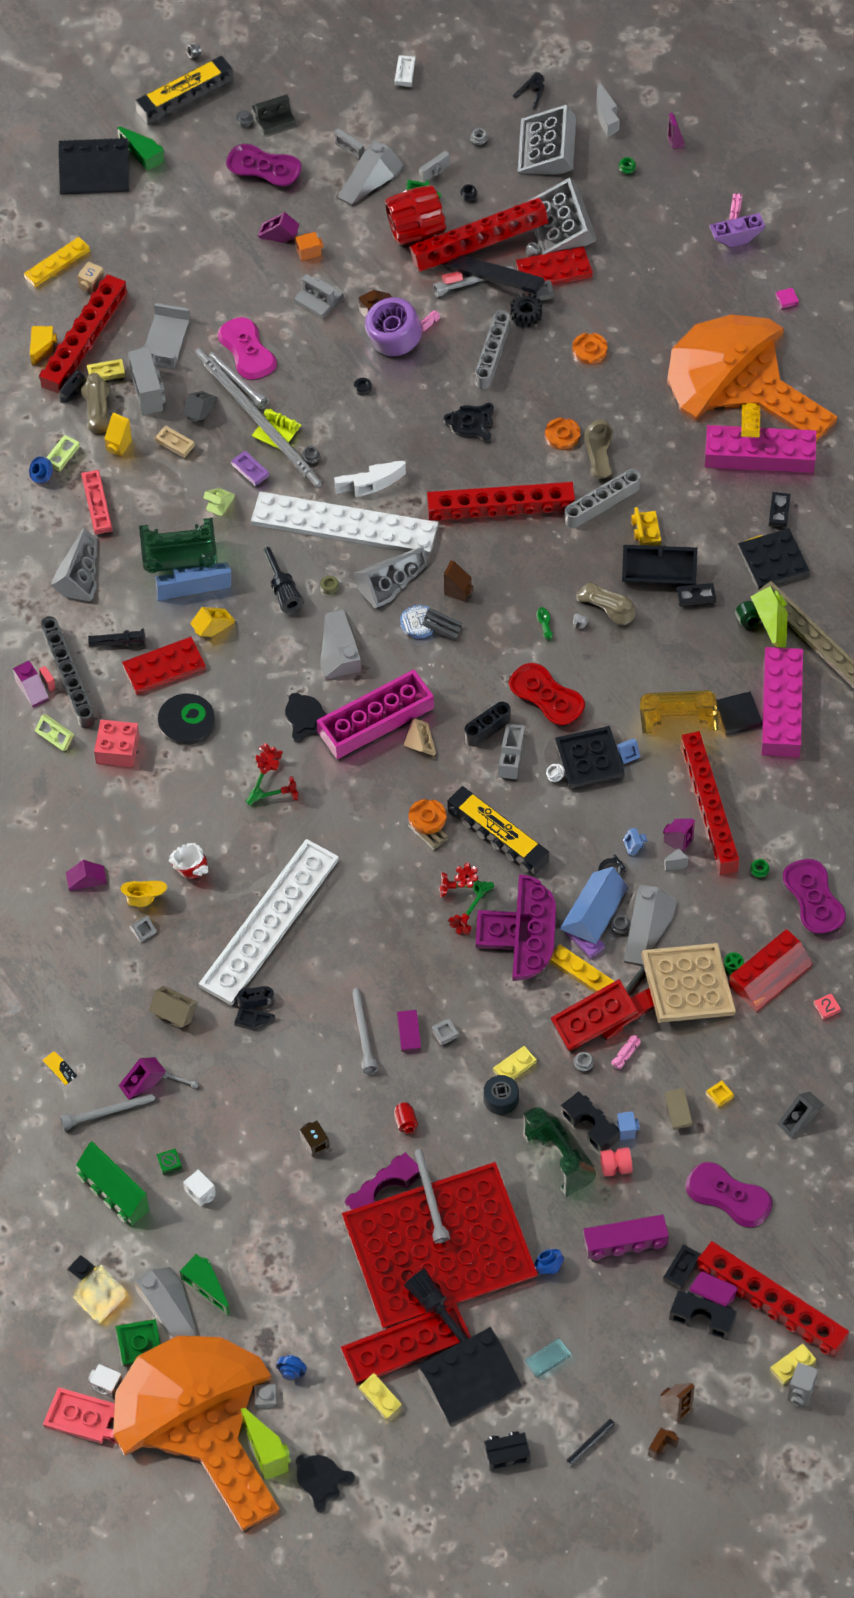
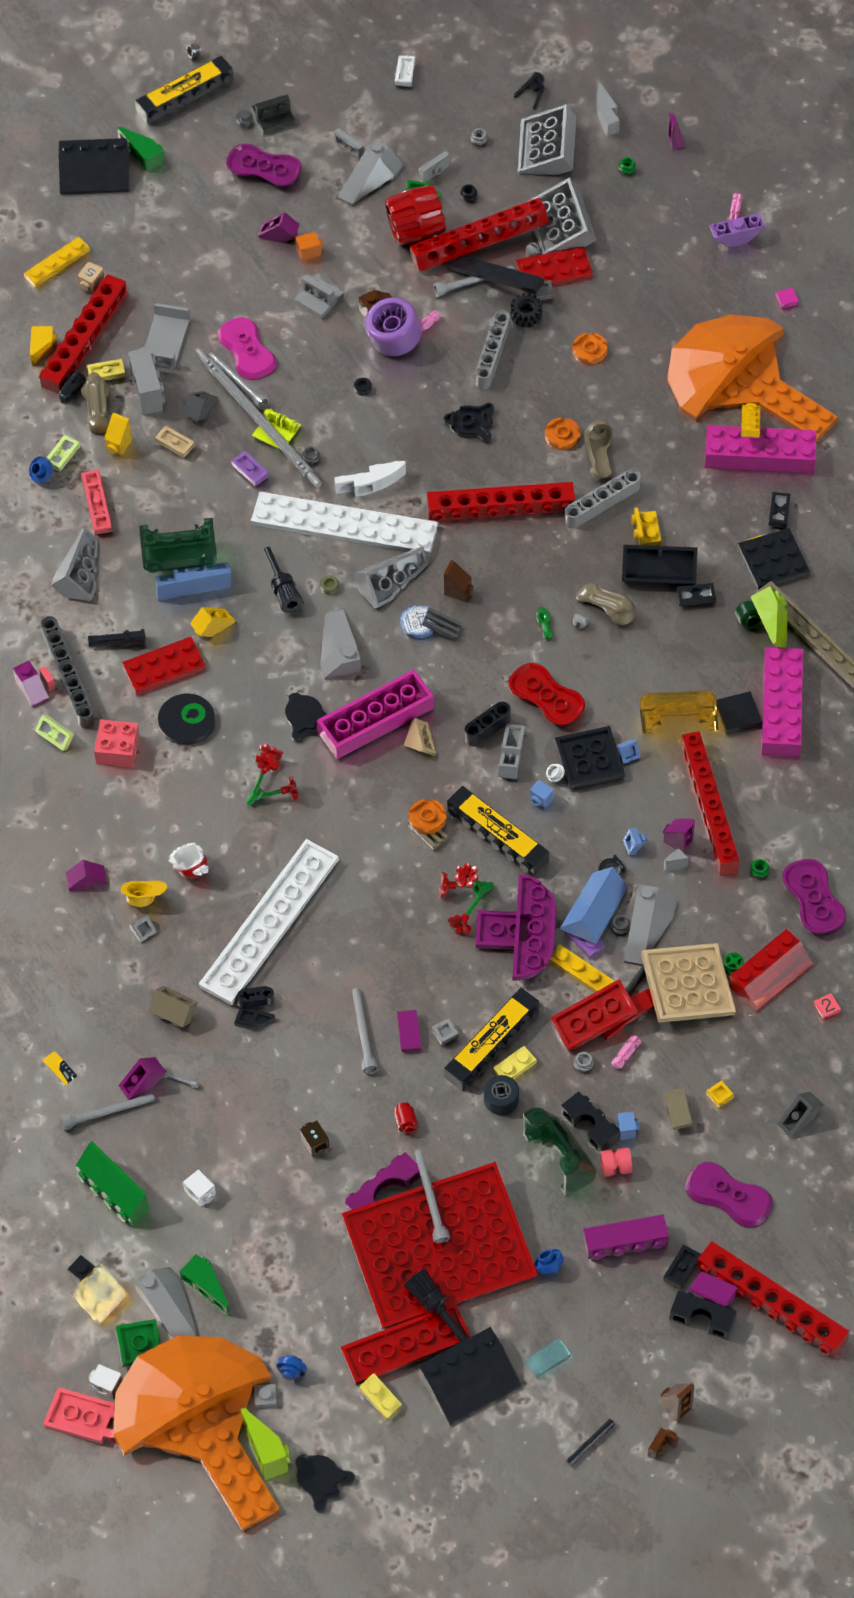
green tile [156,1148,182,1174] -> none
yellowish green slope [203,488,235,516] -> none
coral tile [442,272,463,284] -> none
black brick [484,1431,531,1471] -> none
light yellow plate [770,1344,816,1386] -> none
light grey brick [787,1362,818,1407] -> none
none -> brick [444,988,540,1091]
none -> medium blue plate [529,780,554,810]

